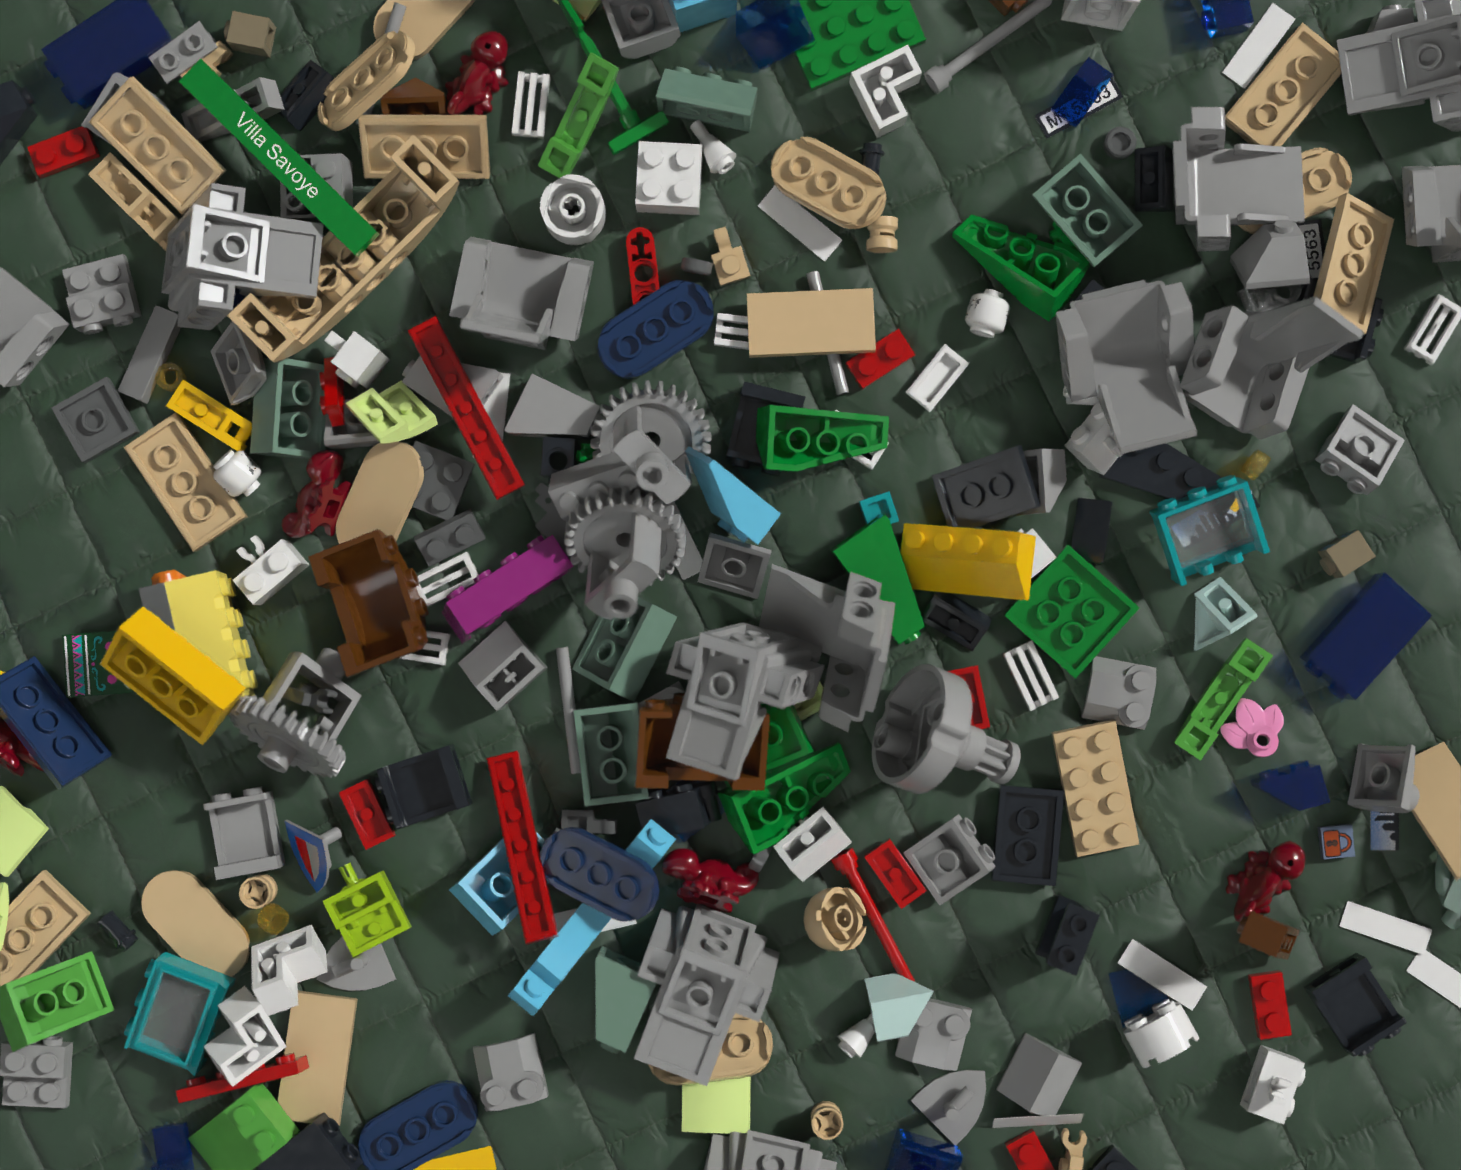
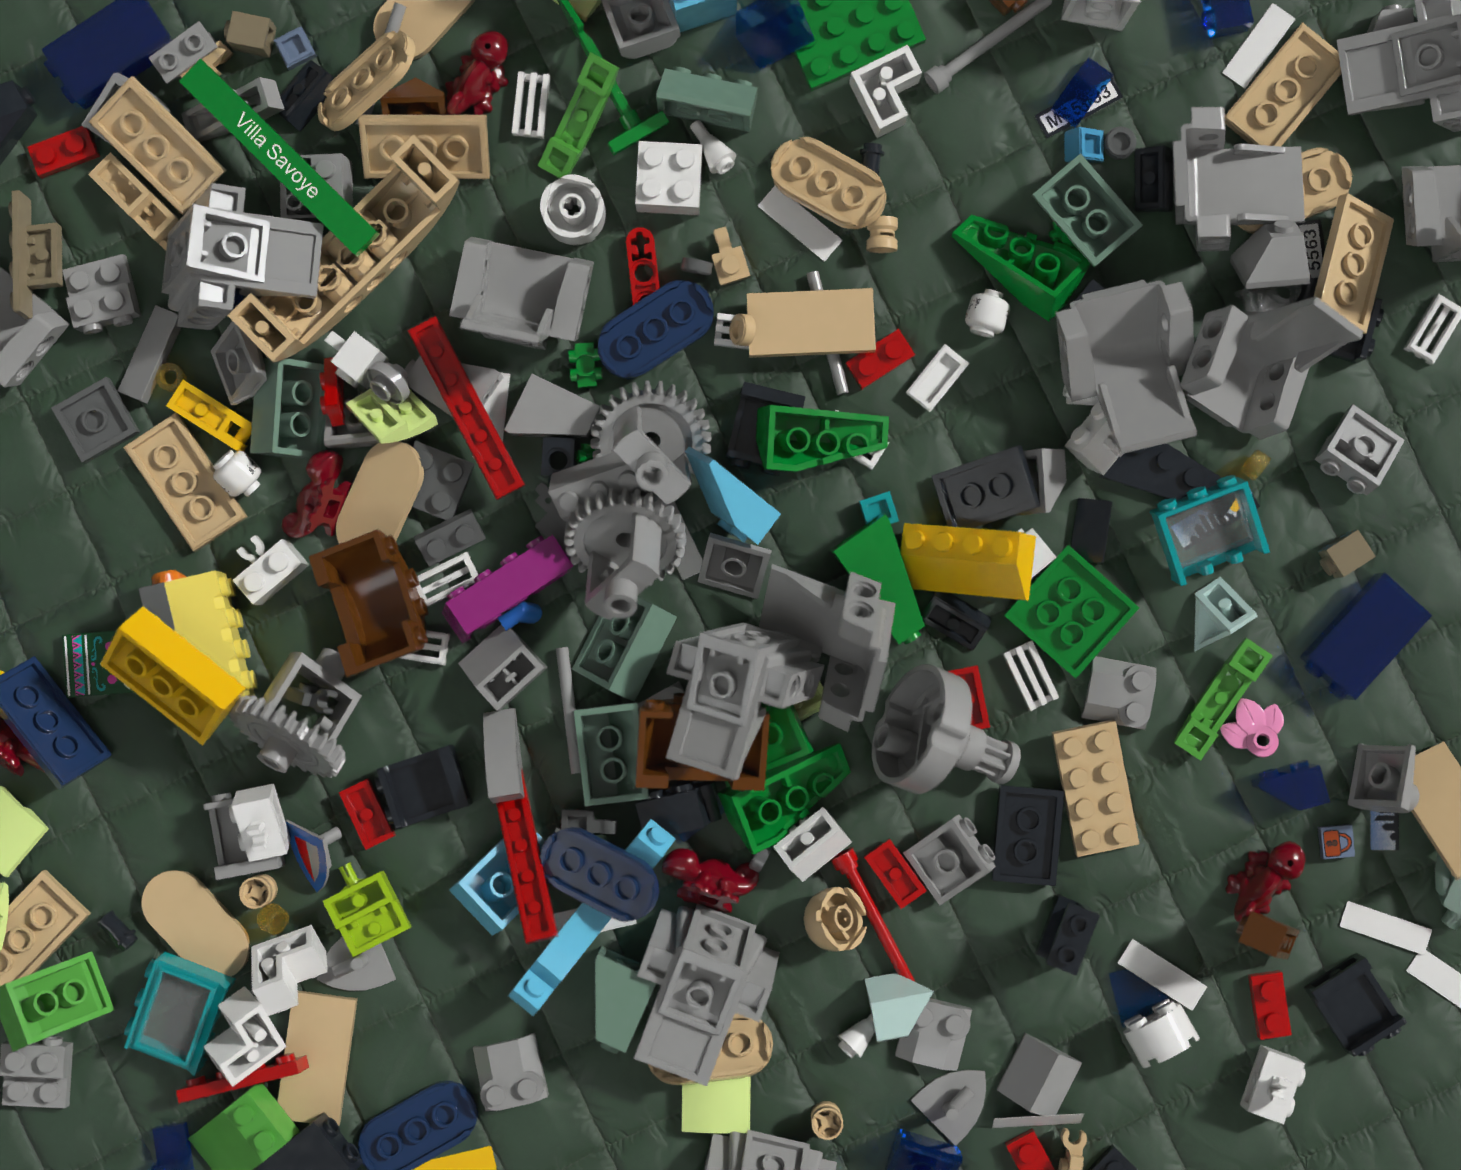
none -> dark tan bracket [9,190,63,320]
none -> white brick [229,784,291,862]
none -> sand blue tile [273,26,317,71]
none -> light grey plate [367,361,410,404]
none -> light grey slope [483,708,525,803]
none -> blue arm [497,602,542,631]
none -> green piece [568,342,603,388]
none -> tan tile [729,313,756,346]
none -> dark azure slope [1064,127,1104,163]

